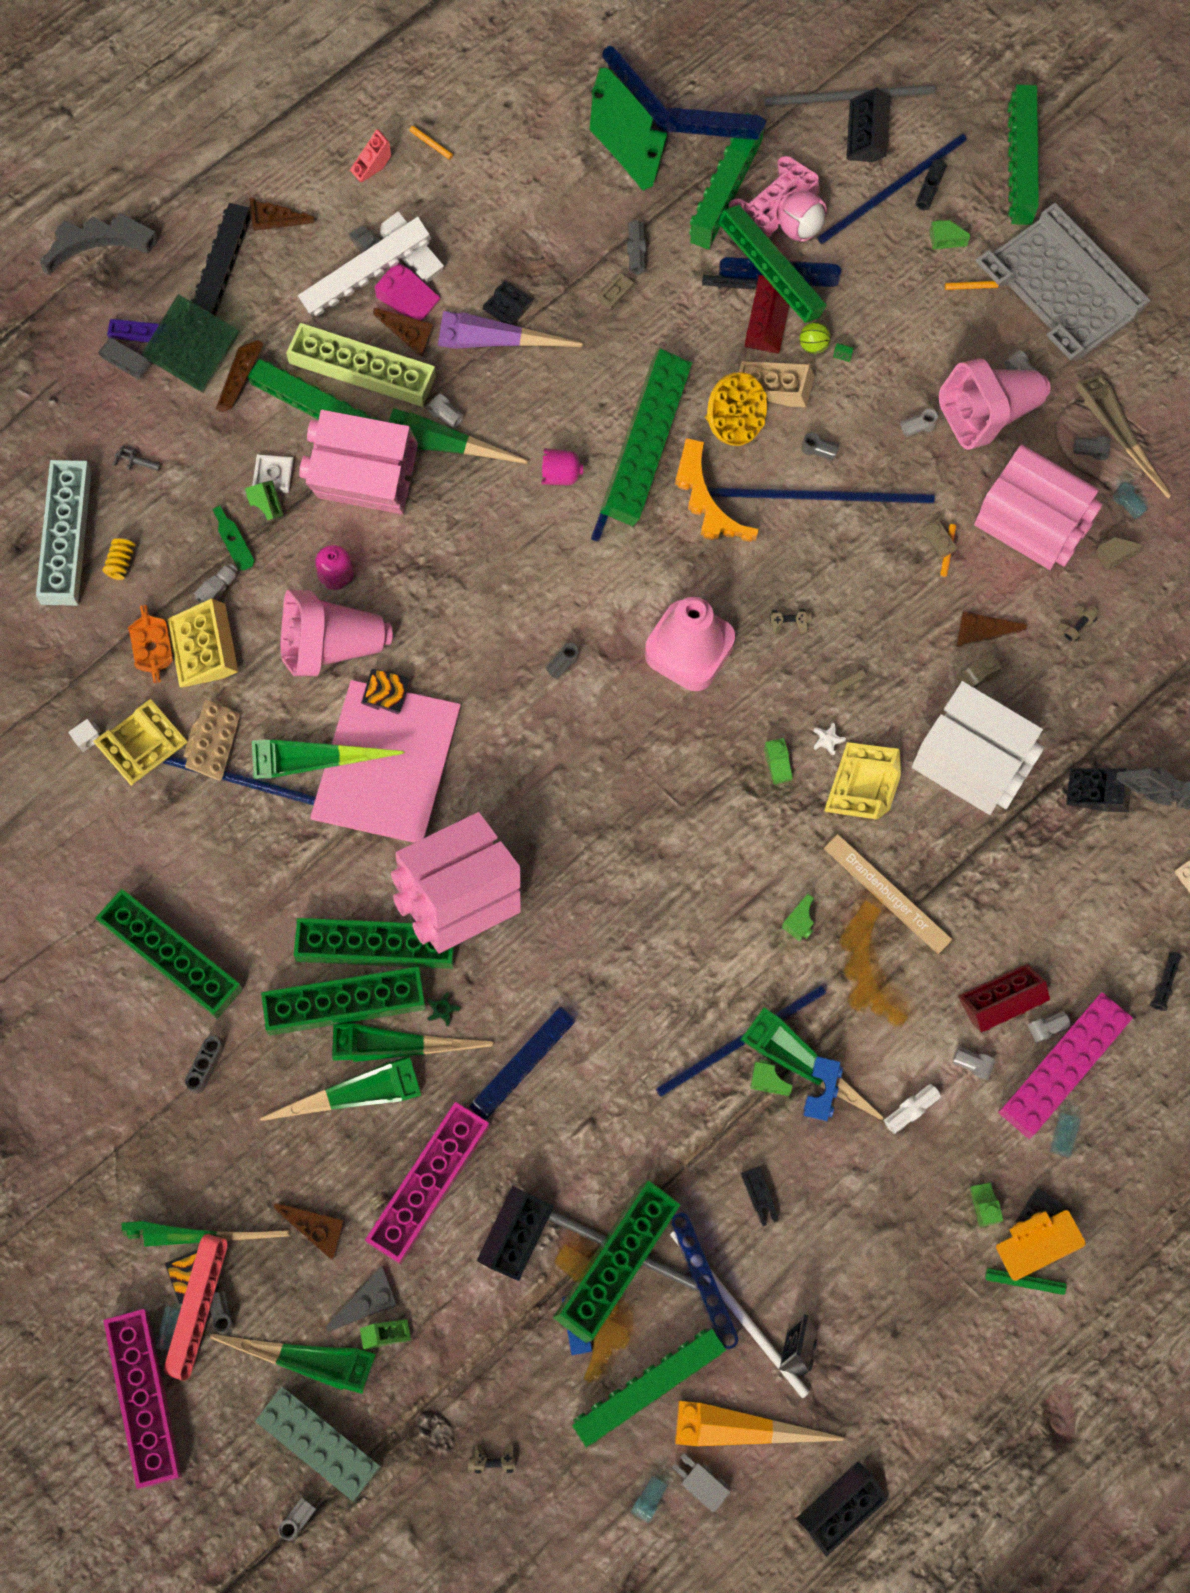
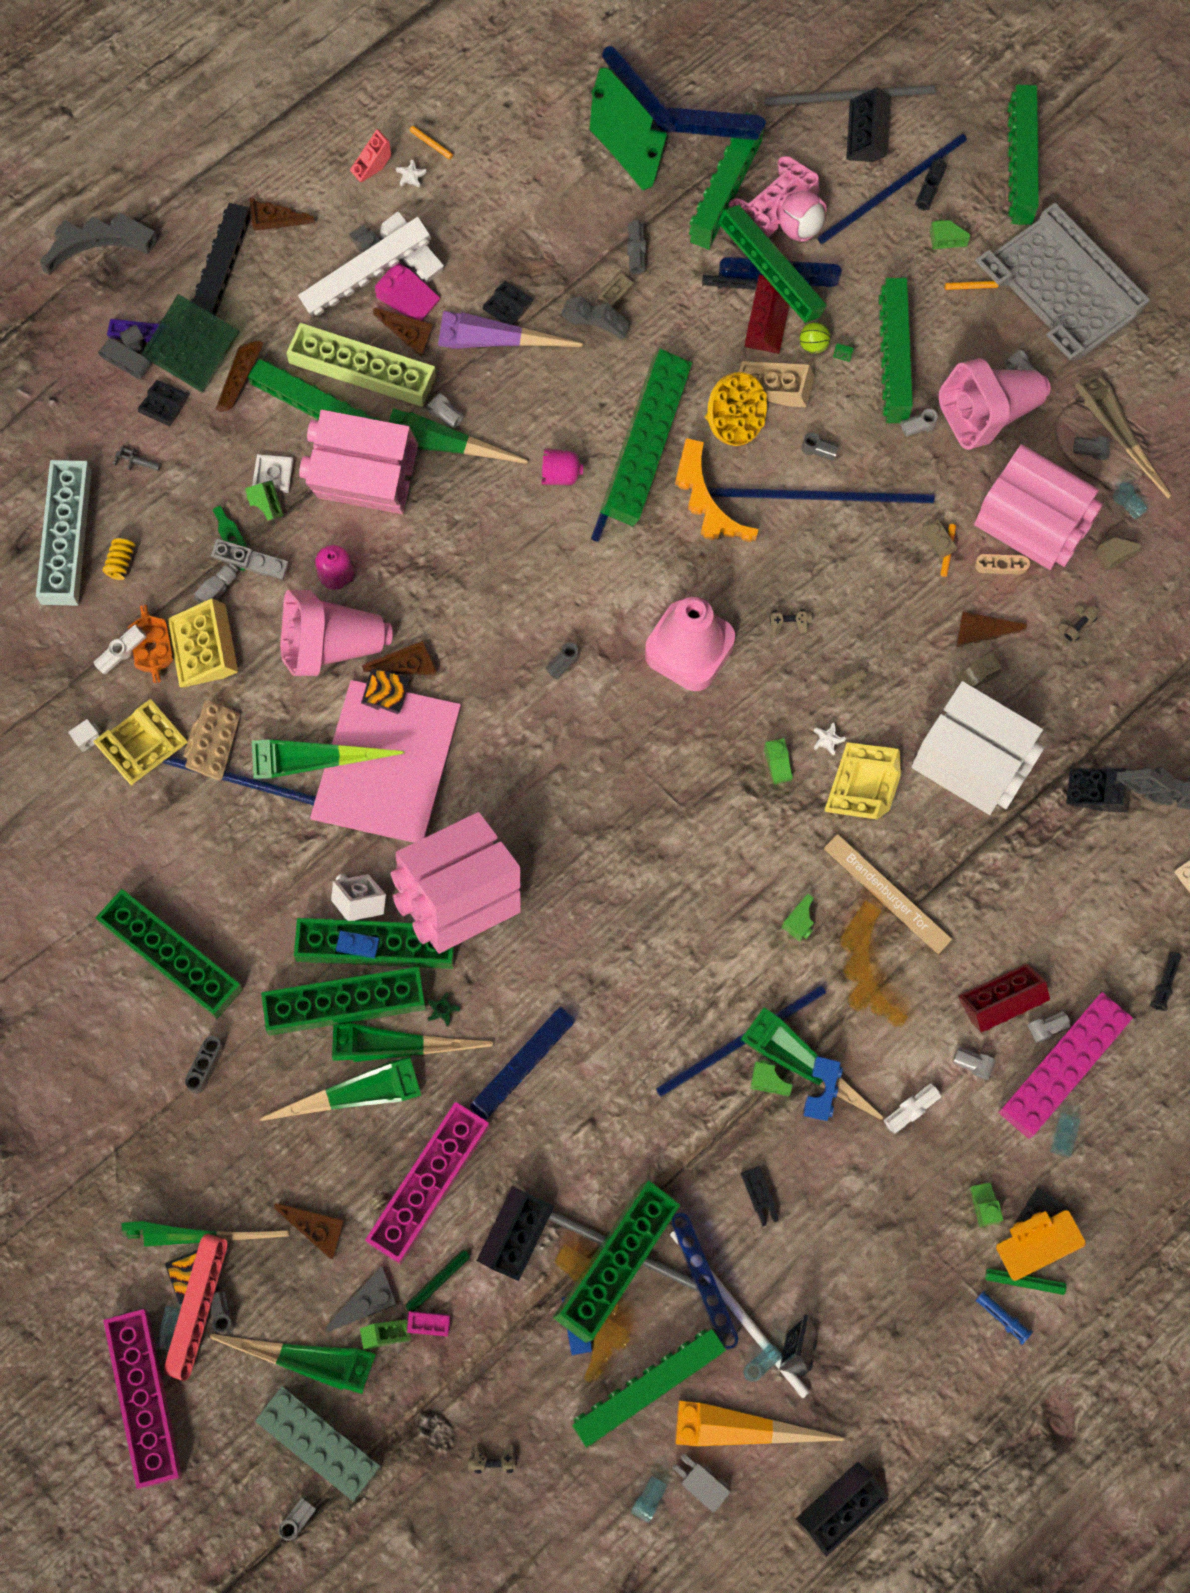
none -> white piece [94,624,147,675]
none -> dark grey piece [119,325,144,355]
none -> black slope [138,380,188,427]
none -> light grey slope [211,539,289,580]
none -> white brick [331,873,386,921]
none -> blue plate [336,931,380,959]
none -> reddish brown wing [362,641,437,675]
none -> white animal [396,160,427,187]
none -> dark green axle [405,1249,470,1312]
none -> dark pink plate [406,1311,450,1337]
none -> dark grey arch [561,296,631,339]
none -> clear light blue piece [743,1343,783,1382]
none -> green brick [878,278,913,423]
none -> tan beam [975,554,1030,574]
none -> blue pin [975,1291,1034,1345]

